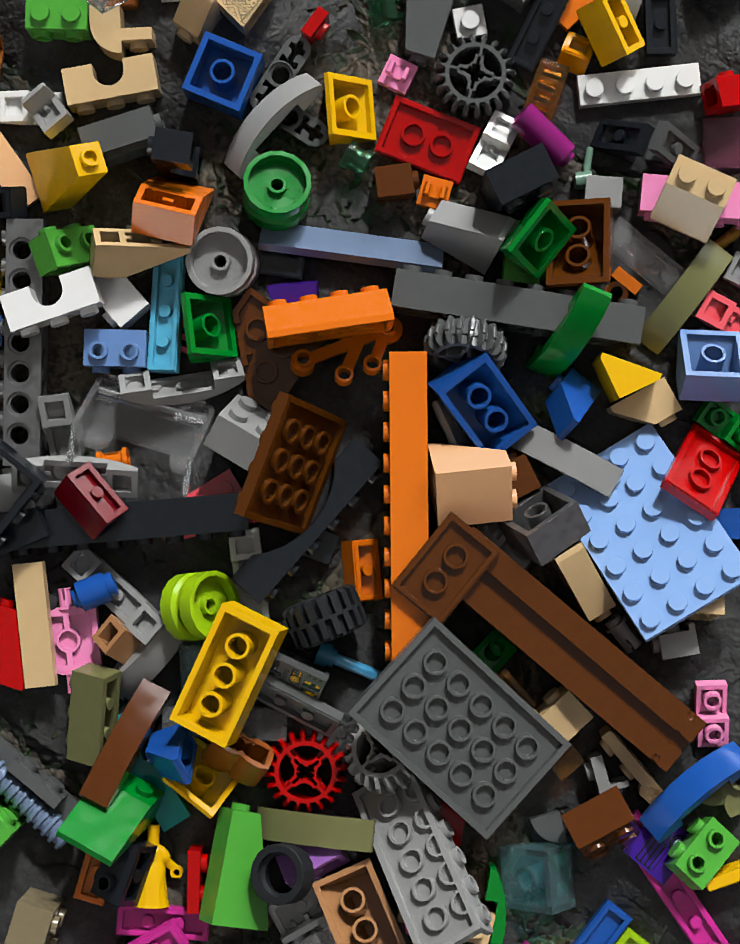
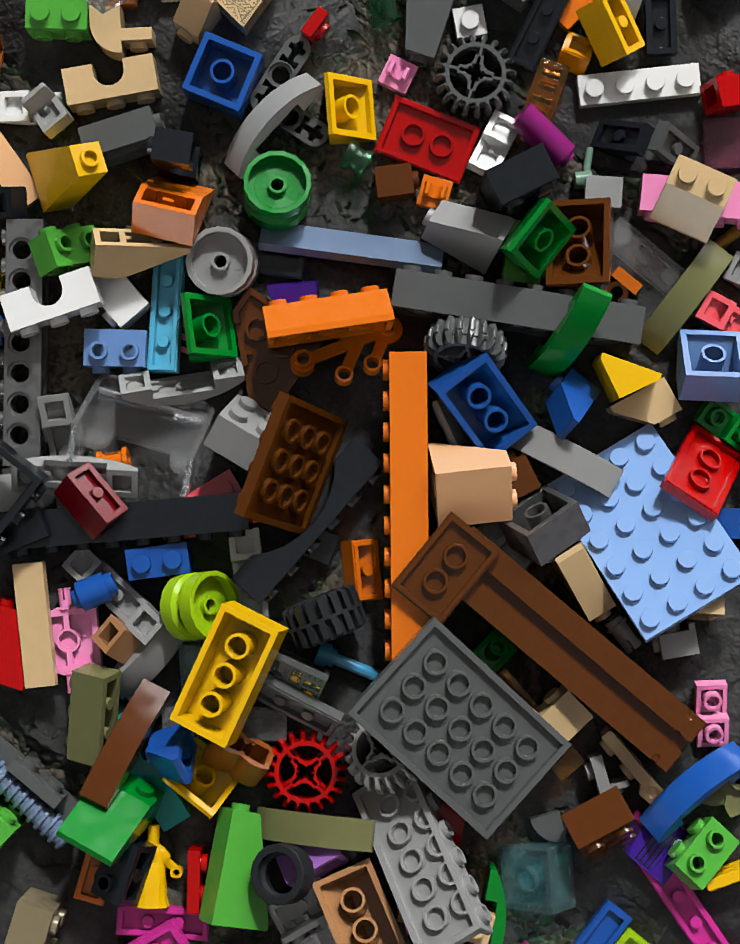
none -> blue brick [125,541,195,581]

